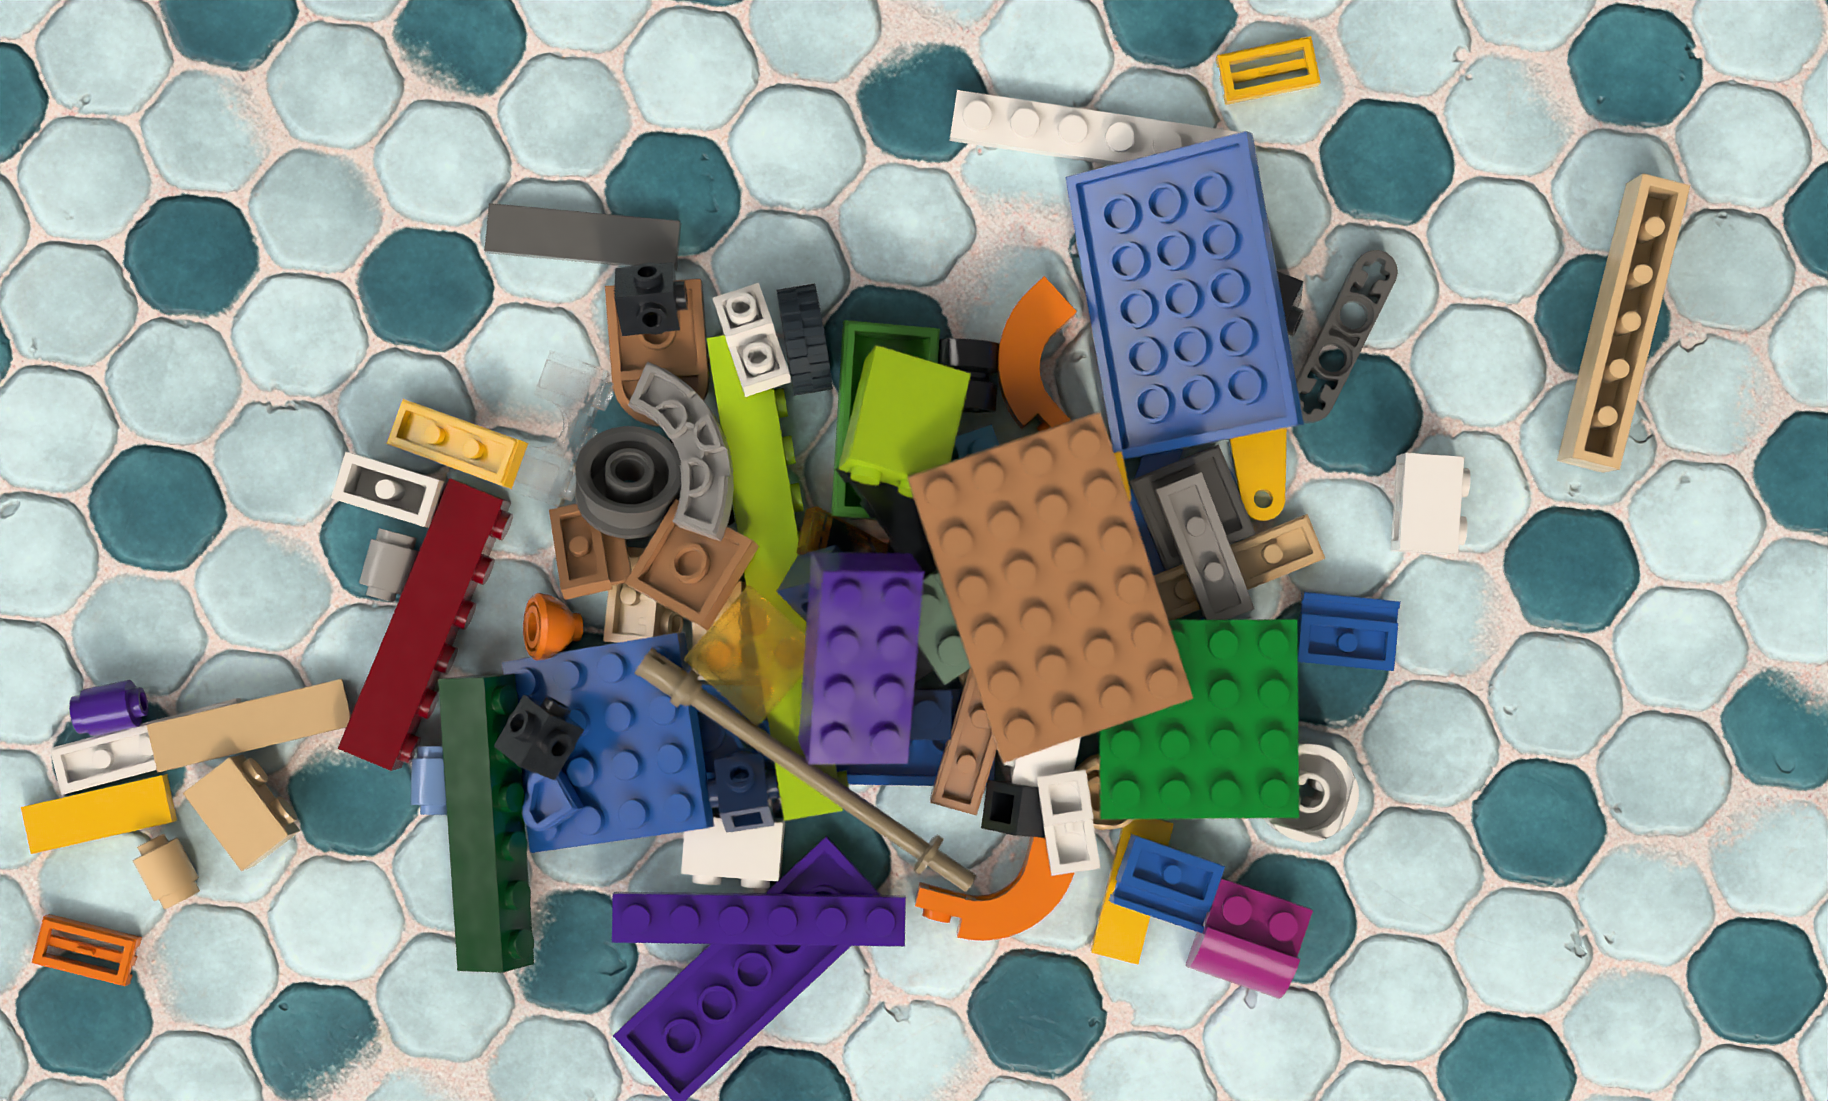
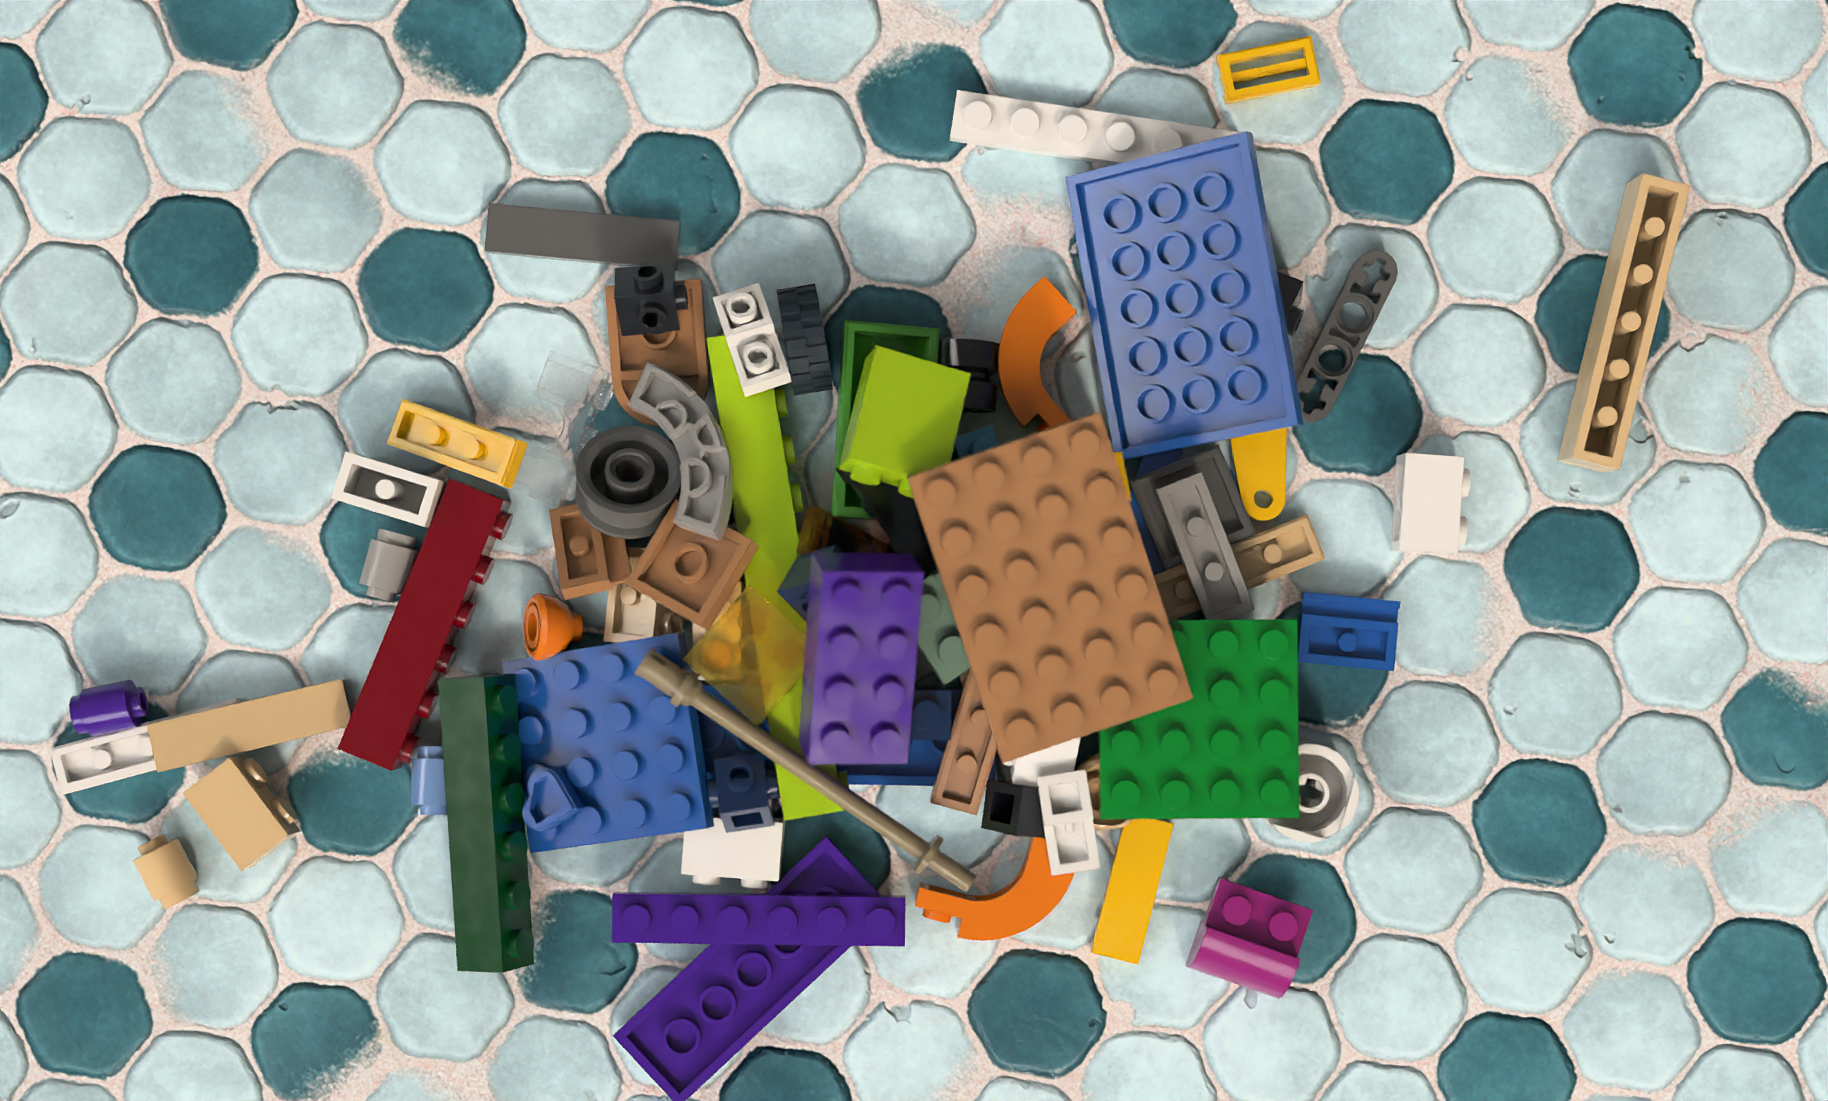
yellow tile [21,774,177,854] -> none
orange tile [32,914,142,986] -> none
black brick [494,695,584,781] -> none
blue plate [1108,834,1225,933] -> none

